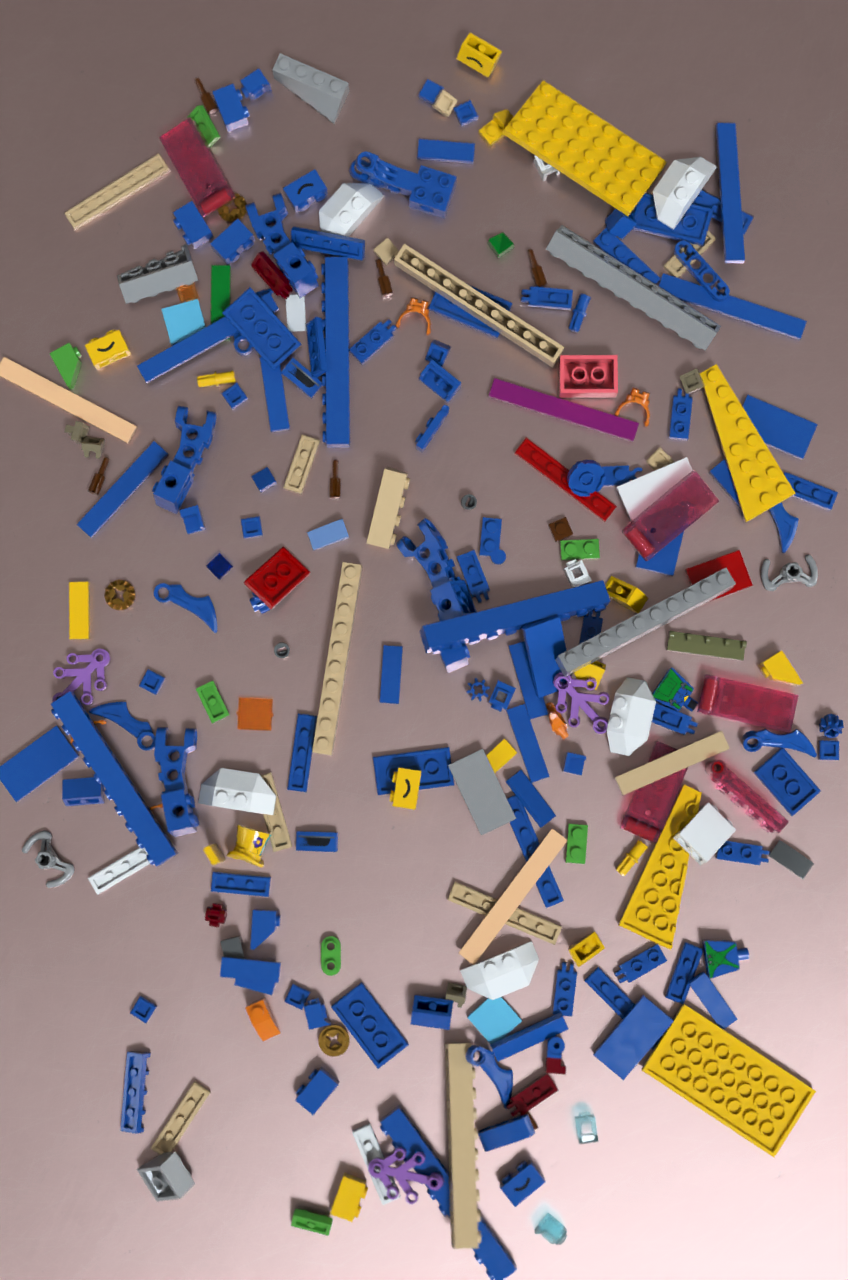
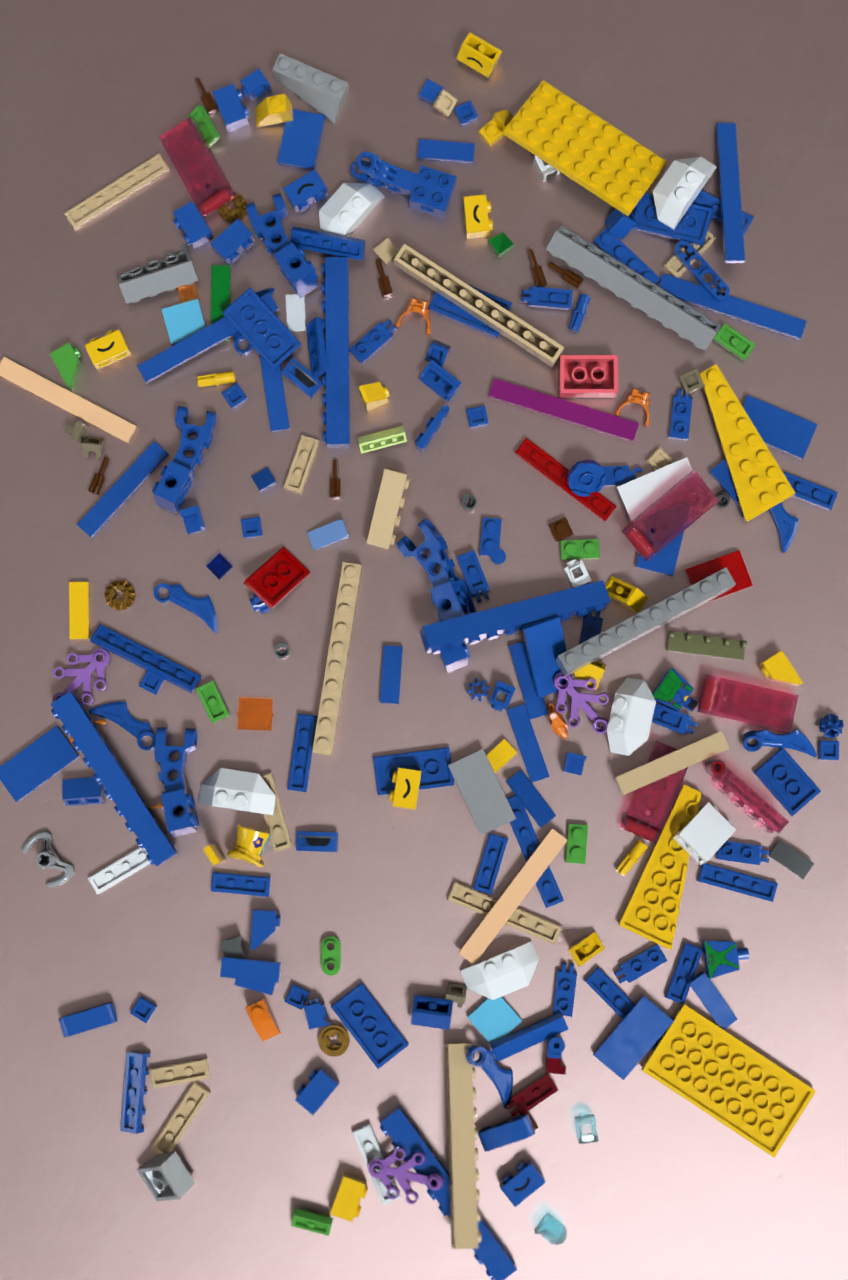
dark red gear [205,903,227,927] -> none
dark red hinge [251,251,293,299] -> none
light grey piece [761,554,818,591] -> none
none -> blue beam [58,1002,118,1038]
none -> blue tile [90,624,201,694]
none -> tan tile [149,1058,211,1089]
none -> yellow slope [255,94,293,127]
none -> blue tile [277,109,325,171]
none -> yellowish green piece [357,426,407,454]
none -> yellow slope [358,382,390,412]
none -> yellow brick [463,195,493,239]
none -> blue tile [466,405,489,429]
none -> blue tile [473,833,508,894]
none -> reddish brown axle [548,262,584,289]
none -> blue tile [697,863,778,902]
none -> bright green plate [713,323,756,361]
none -> dark grey hinge [714,491,730,508]

